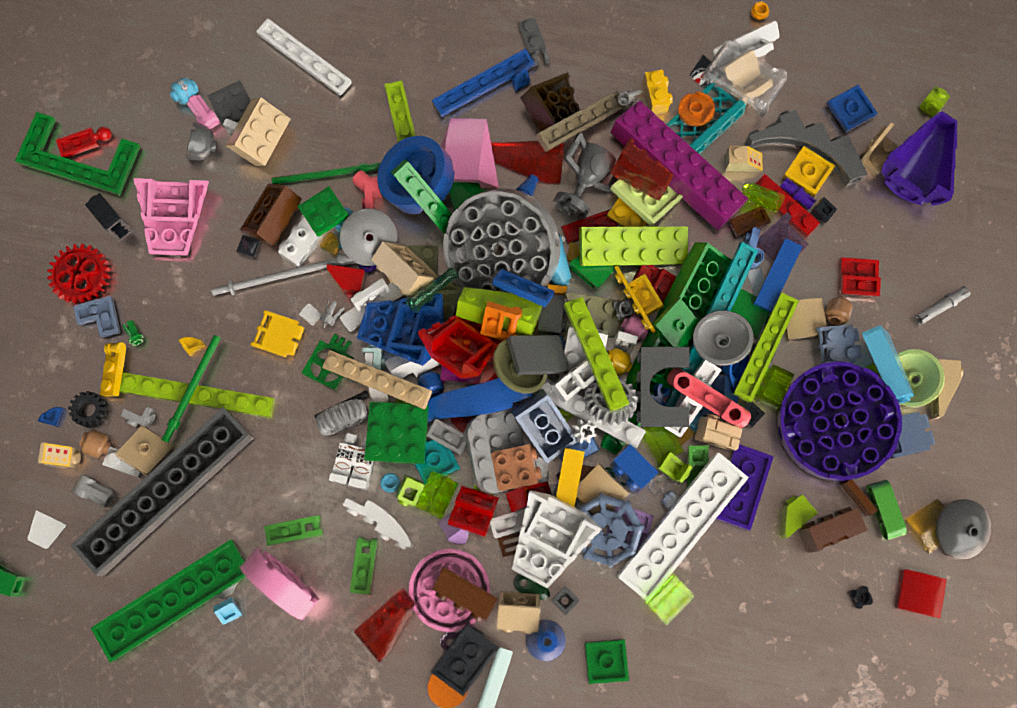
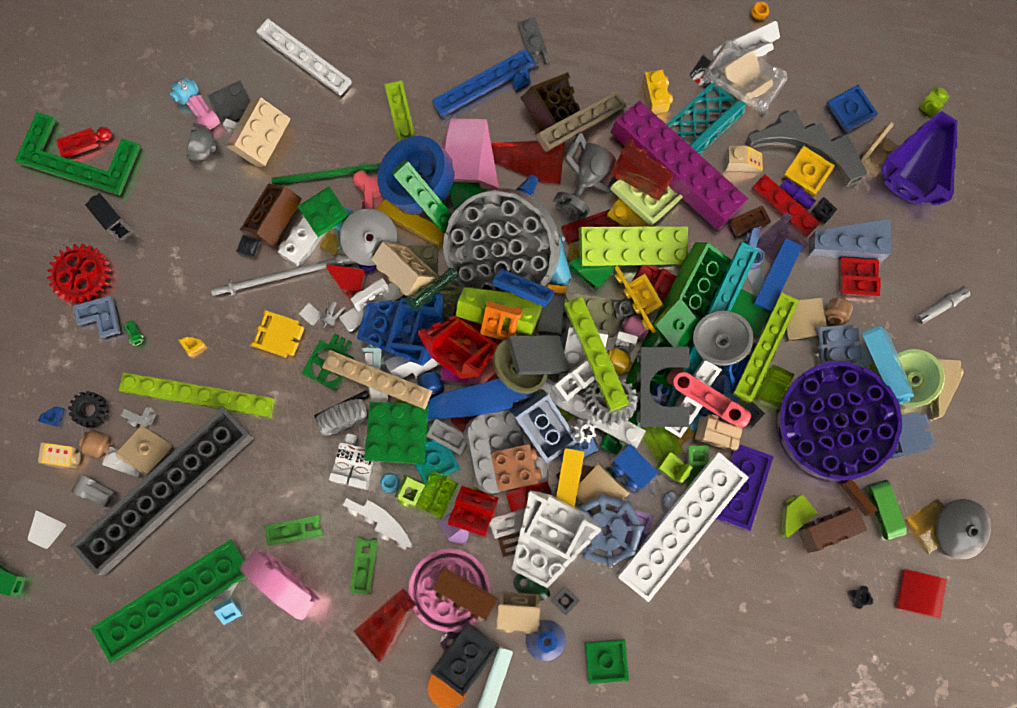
yellow plate [99,342,126,397] -> none
bright pink wedge [133,178,209,255] -> none
green bar [161,335,221,443] -> none
light grey piece [618,87,643,106] -> none
clear neon green plate [646,574,695,625] -> none
orange tile [678,92,715,127] -> none
clear neon green bracket [742,183,785,213] -> none
none -> yellow slope [376,198,444,249]
none -> sand blue wedge [809,218,891,261]

